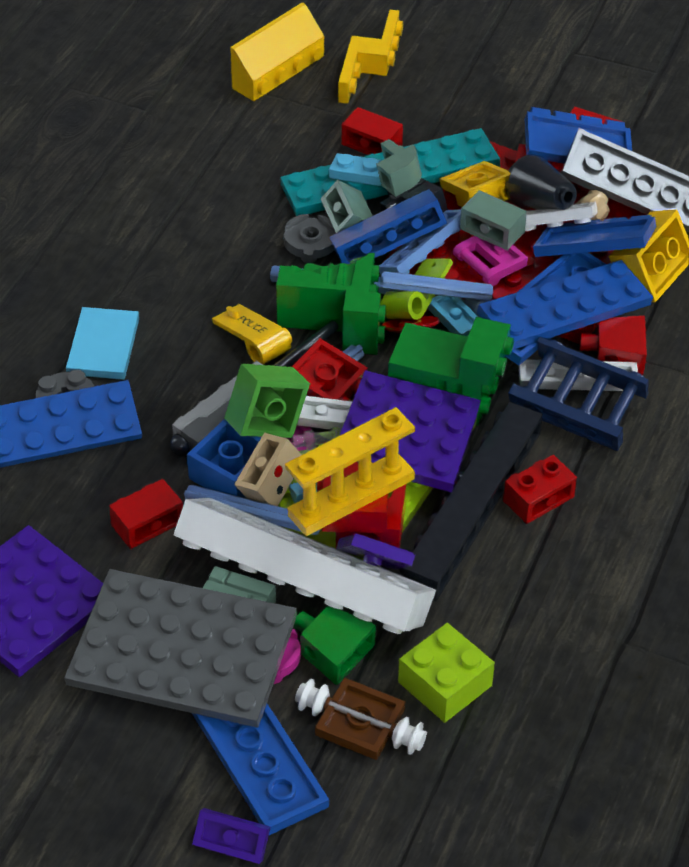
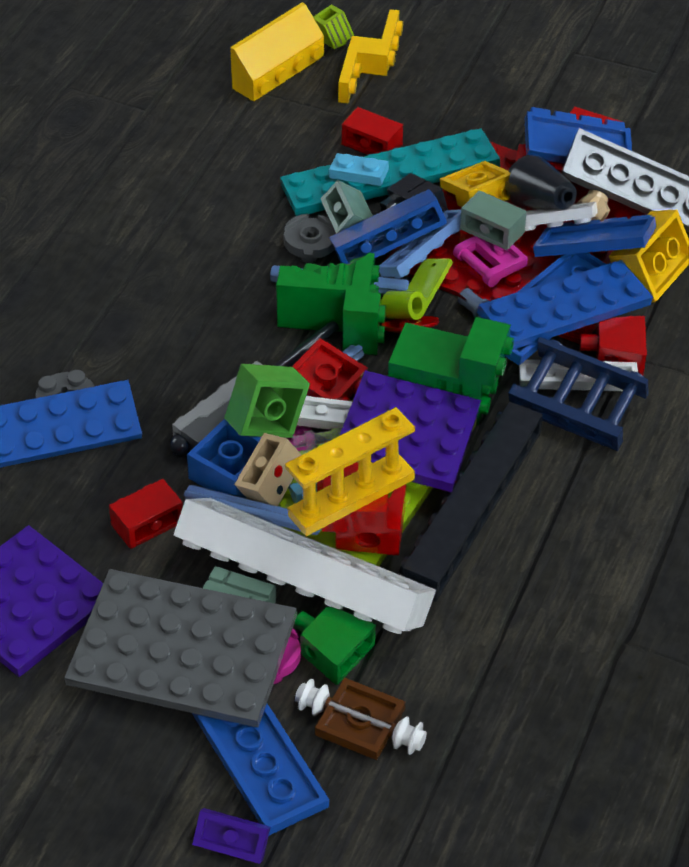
medium azure tile [66,307,139,380] -> none
yellow door [212,304,292,364] -> none
dark purple plate [336,533,415,569] -> none
sand green brick [376,139,422,197] -> none
medium blue axle [380,271,493,301] -> none
lime brick [398,623,495,723] -> none
medium azure plate [427,295,478,336] -> none
red brick [503,454,577,524] -> none
none -> lime brick [313,4,354,49]

